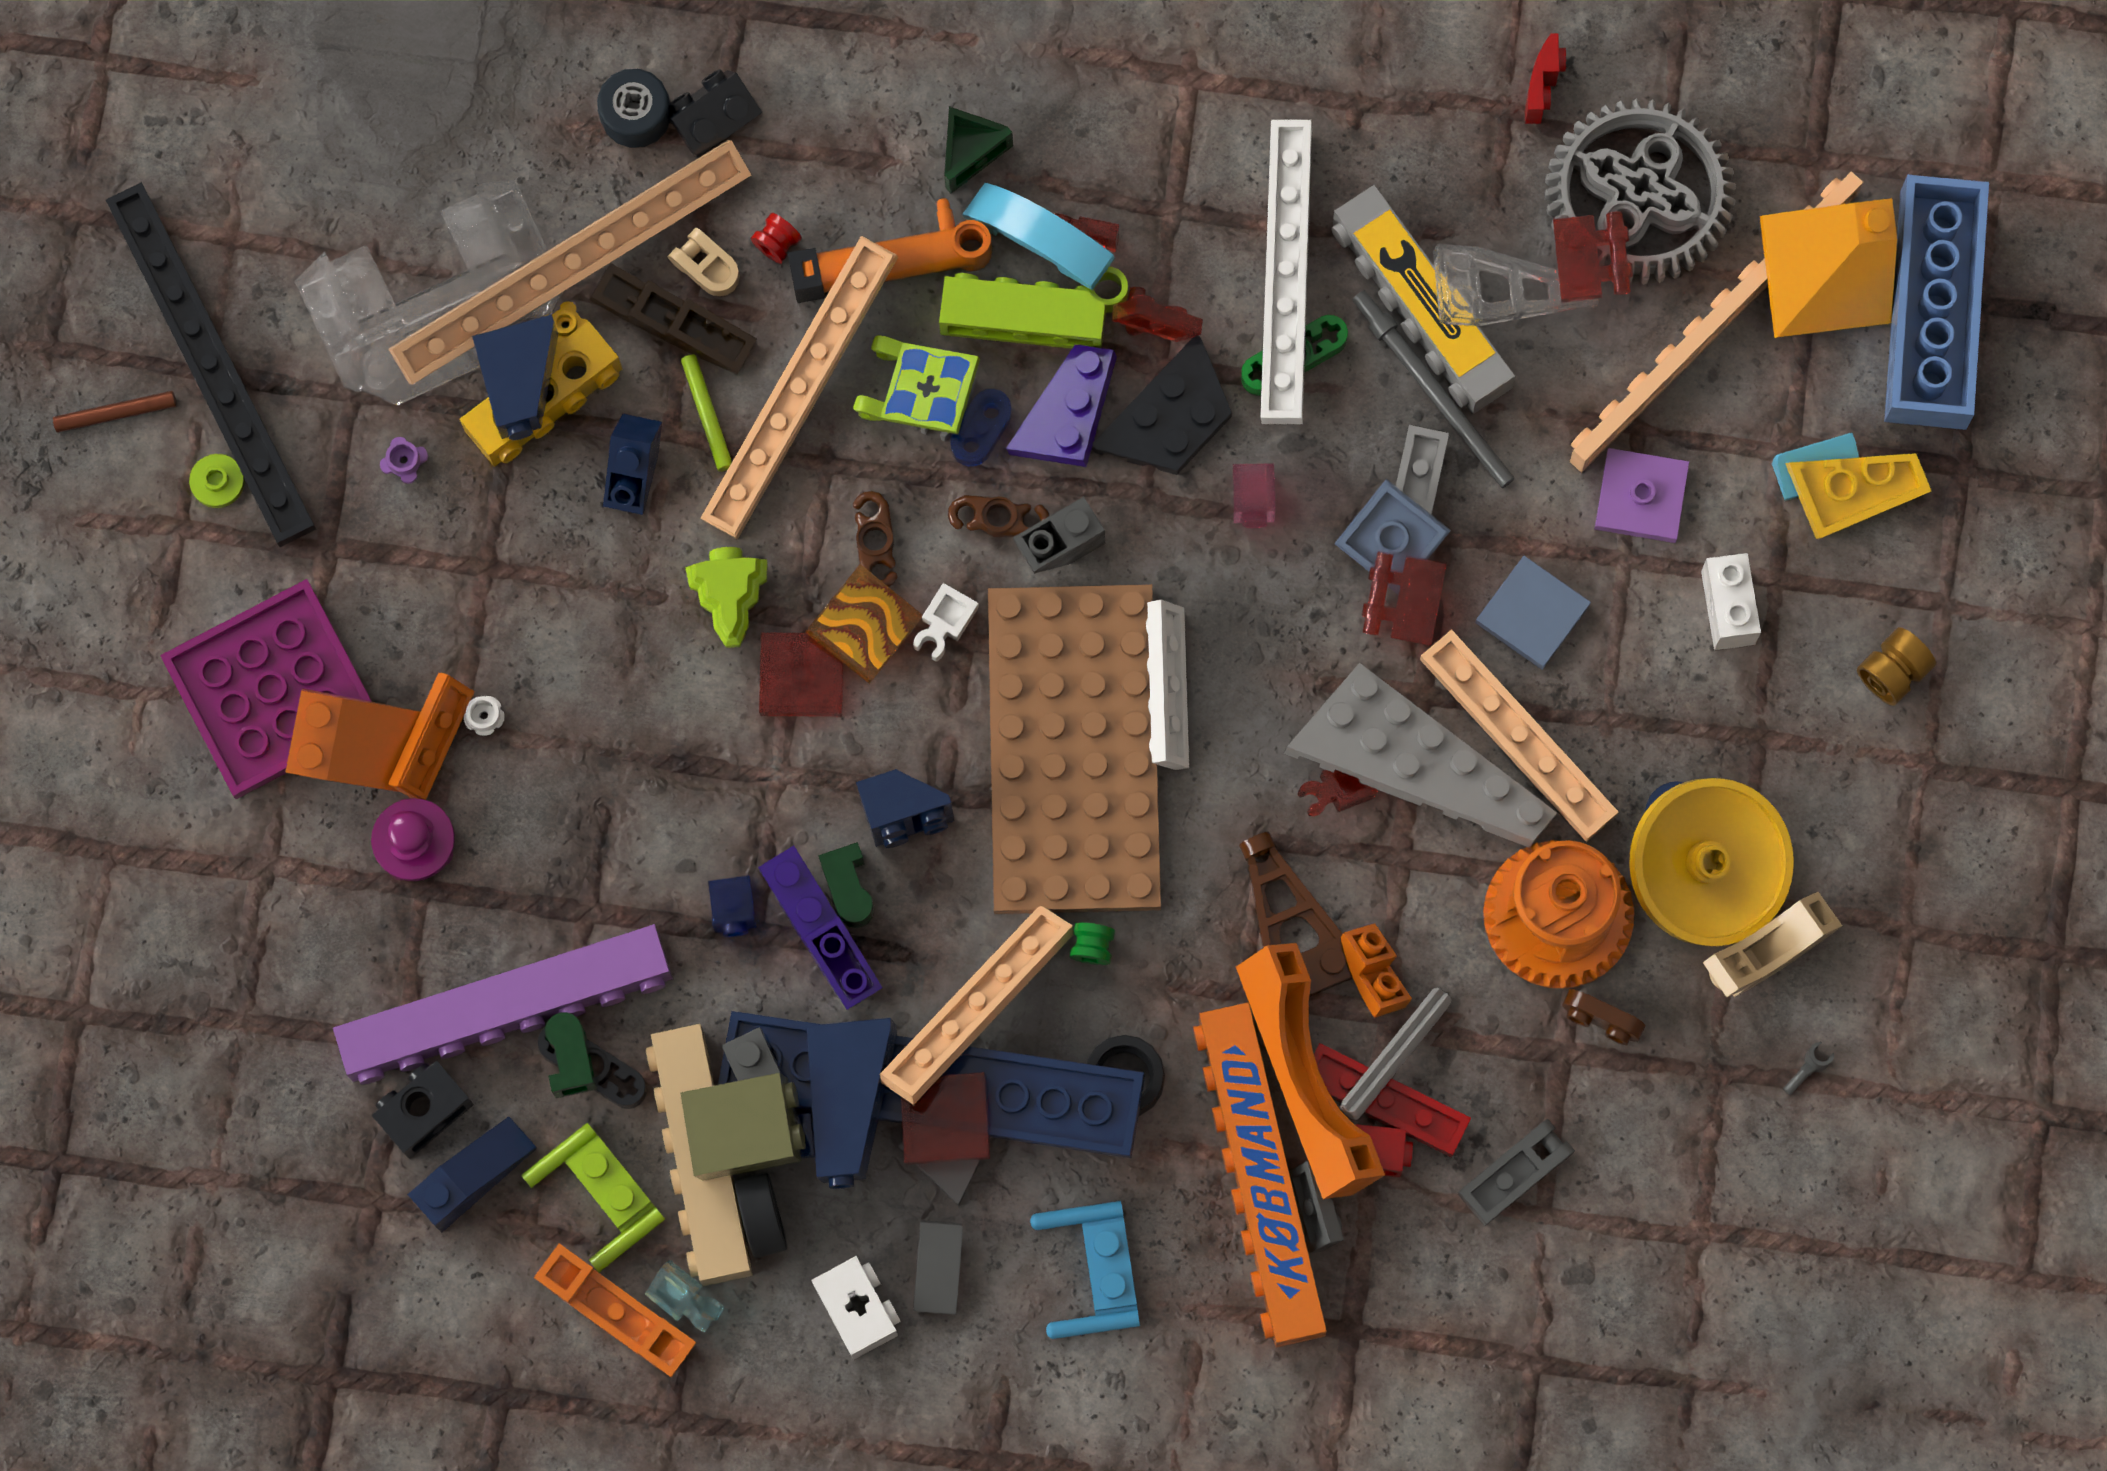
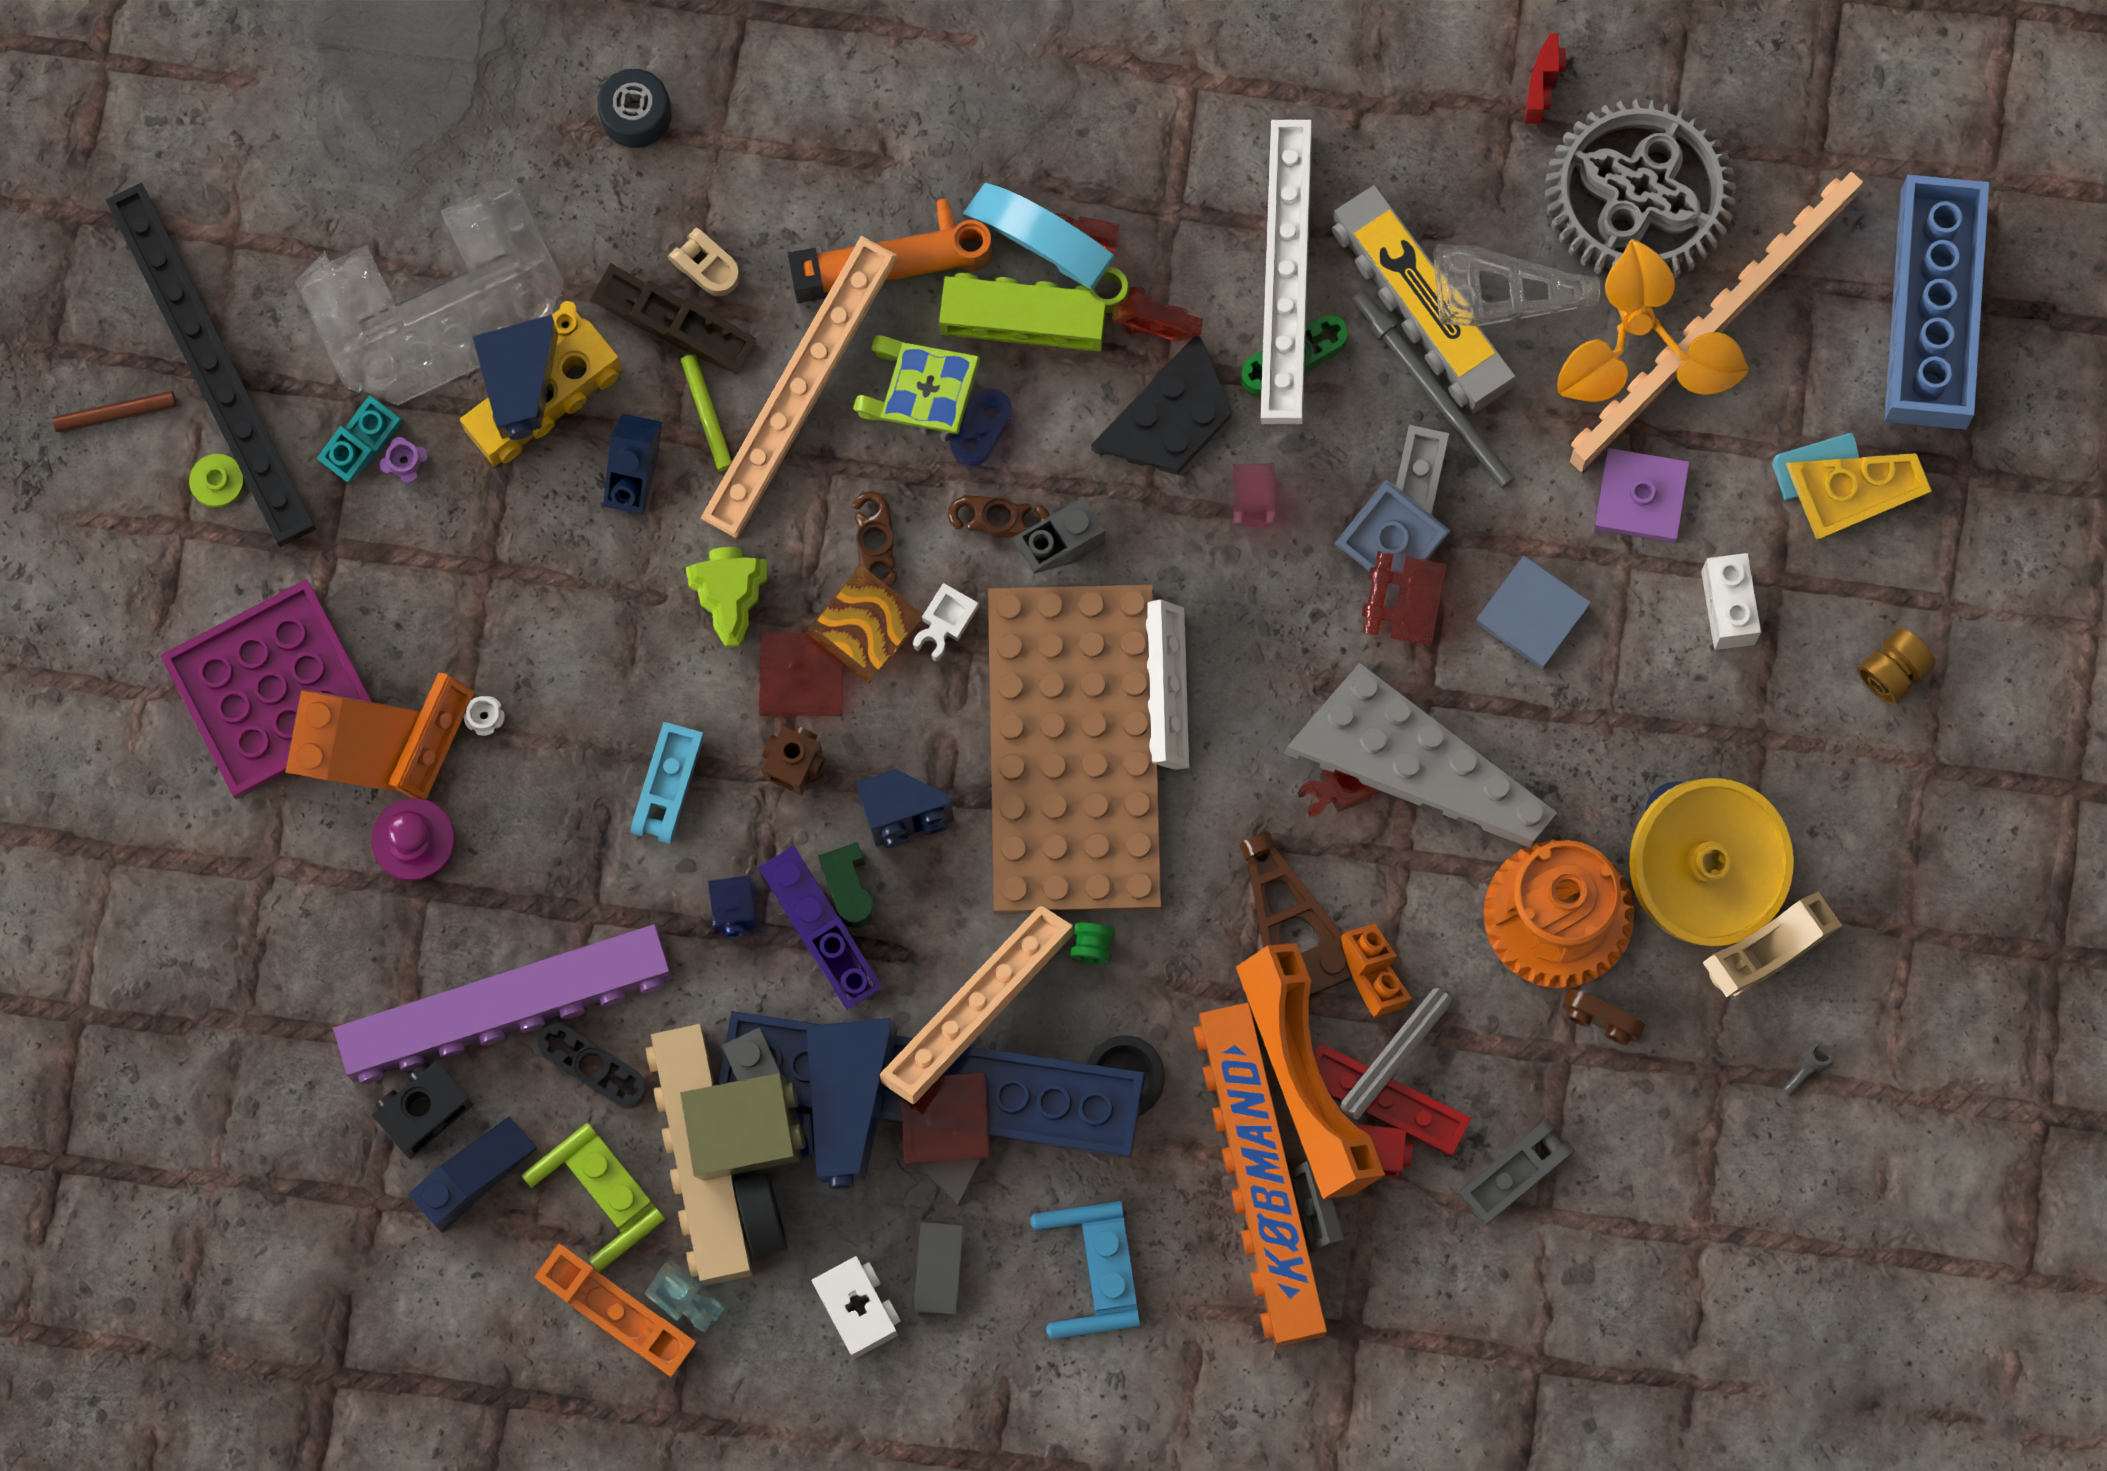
light nougat plate [389,140,751,385] -> none
dark green leg [545,1012,597,1099] -> none
black bracket [668,69,763,158] -> none
red wheel [751,213,802,264] -> none
dark green slope [944,106,1013,194] -> none
wing [1006,344,1117,467] -> none
light nougat plate [1420,629,1619,842] -> none
clear red plate [1553,211,1633,302] -> none
light orange slope [1760,198,1897,338] -> none
none -> teal slope [317,395,405,483]
none -> medium azure plate [631,722,704,844]
none -> reddish brown brick [761,726,826,796]
none -> light orange plant [1557,239,1749,402]

